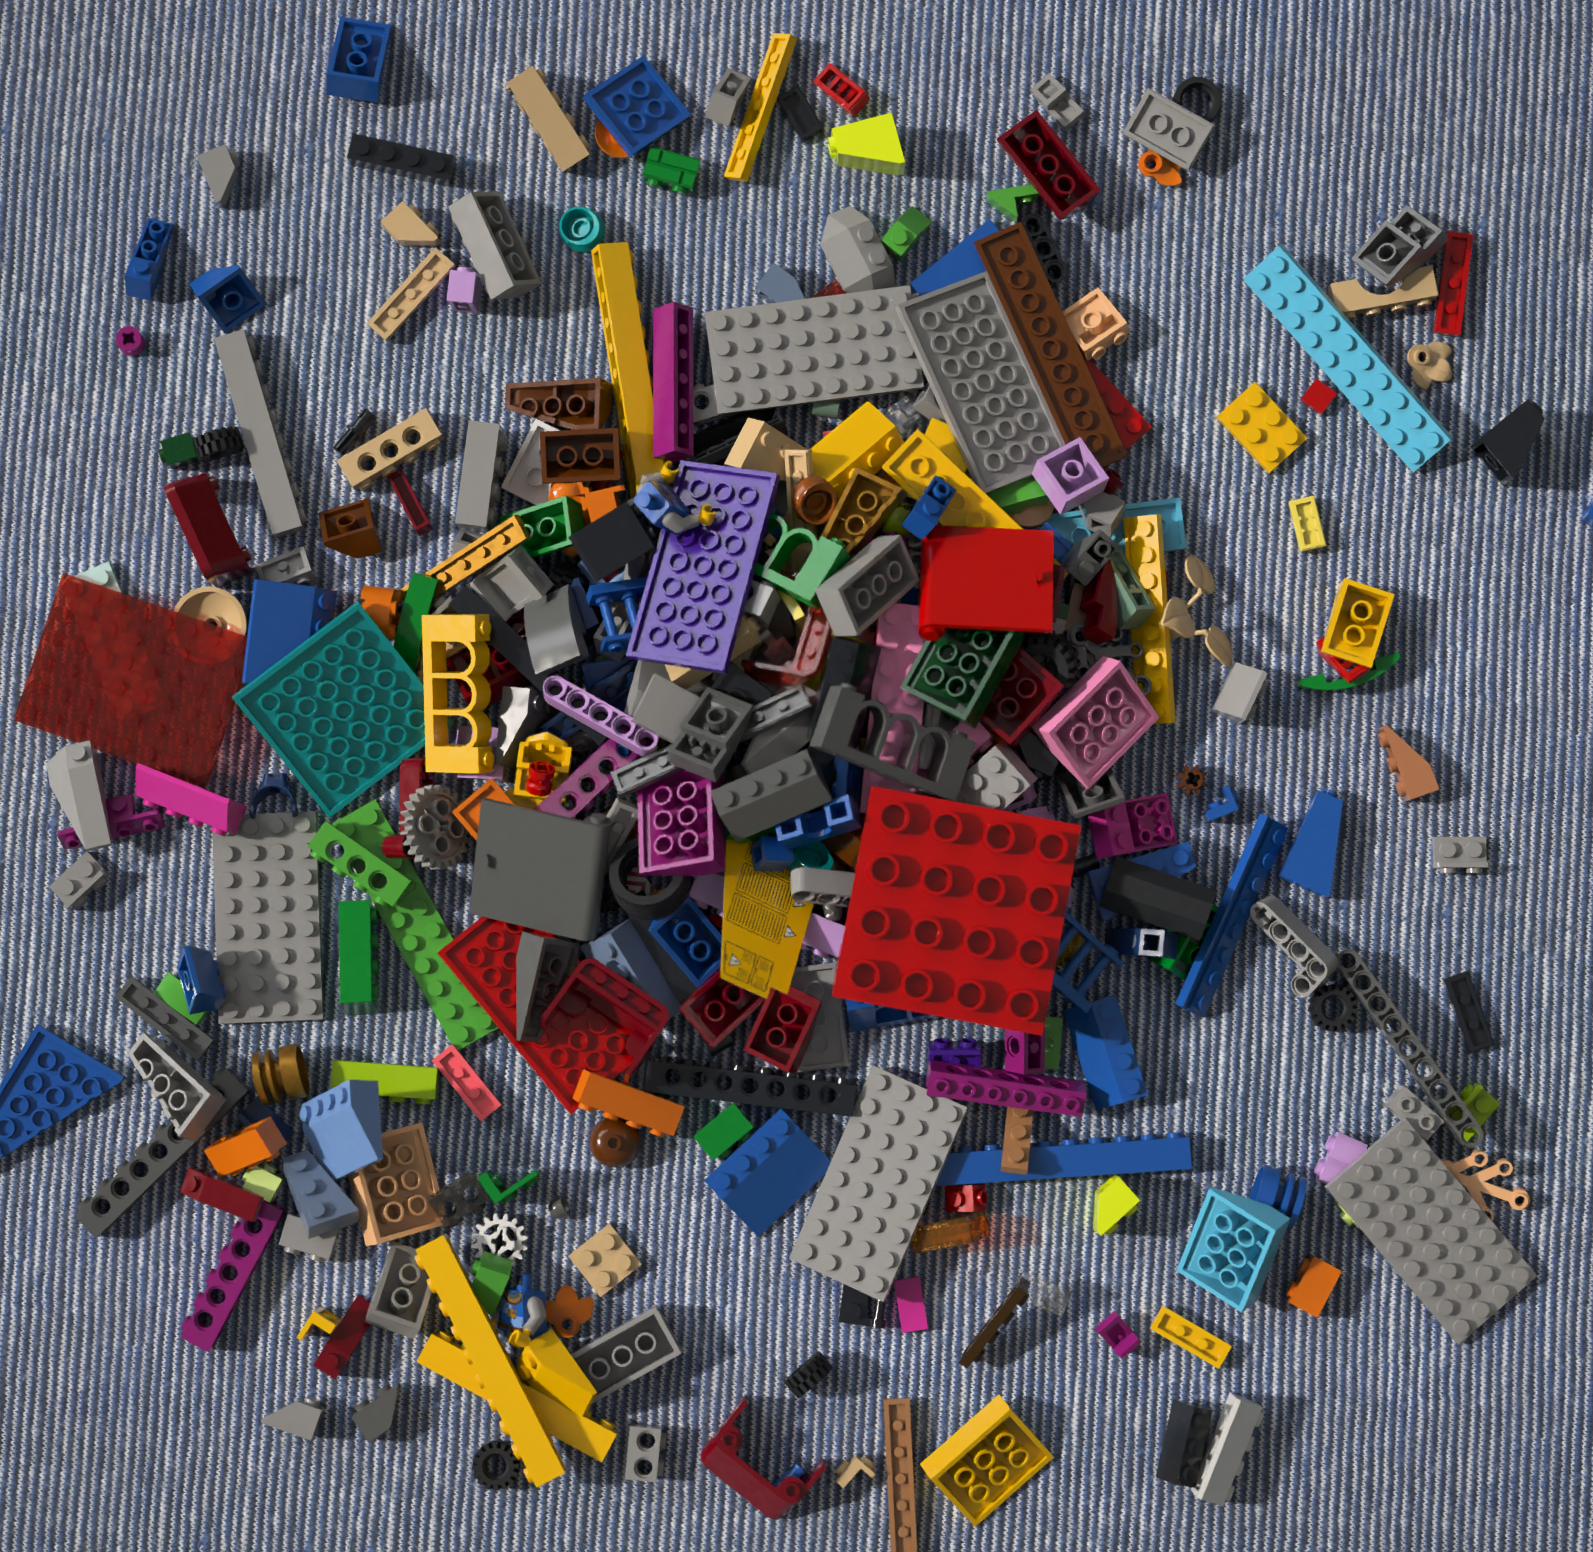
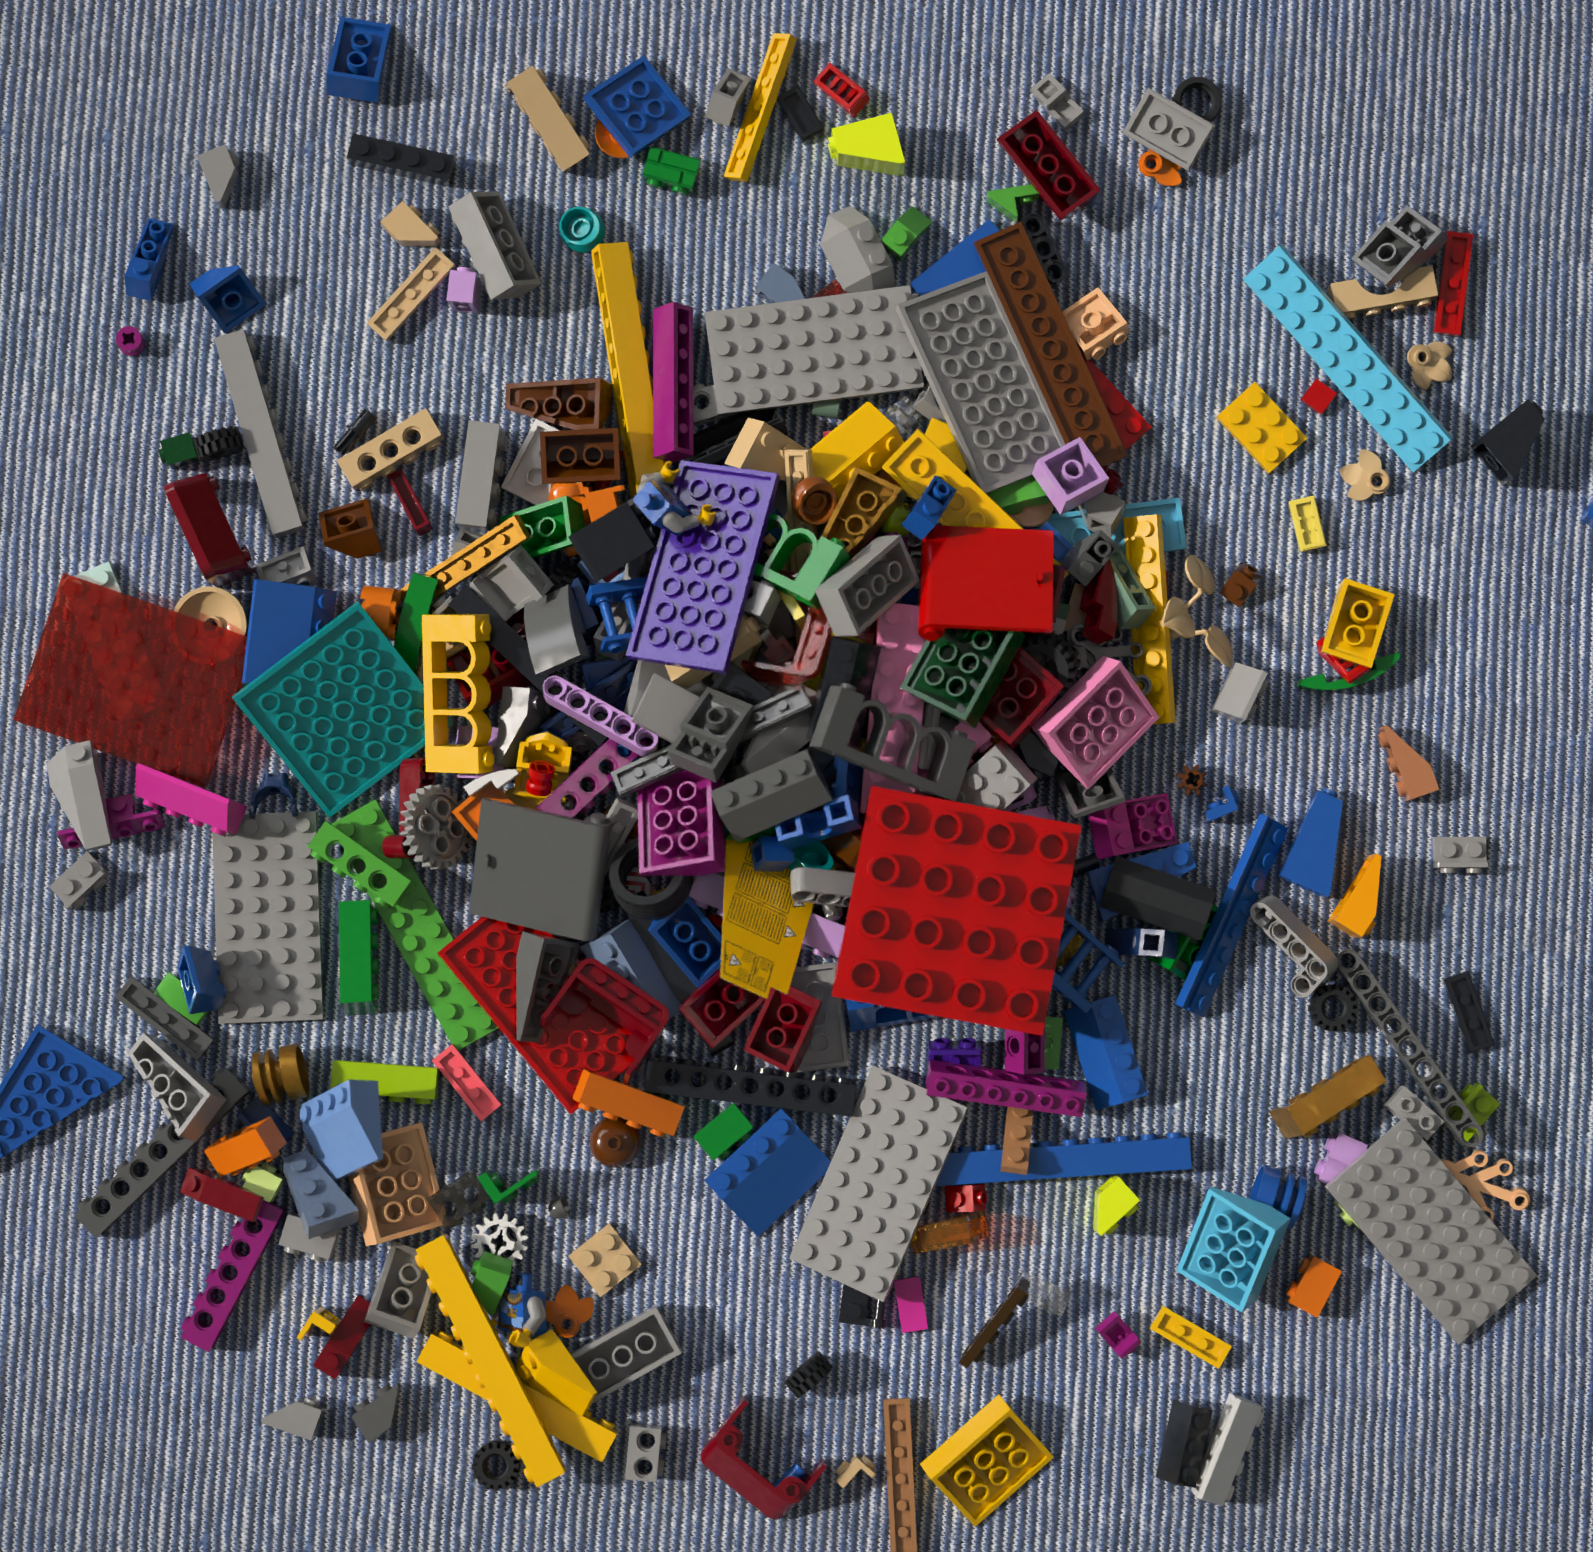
none -> white slope [464,769,520,796]
none -> reddish brown bracket [1218,562,1262,608]
none -> pearl gold wedge [1269,1055,1387,1139]
none -> light orange slope [1328,853,1381,938]
none -> tan plate [1340,449,1390,501]

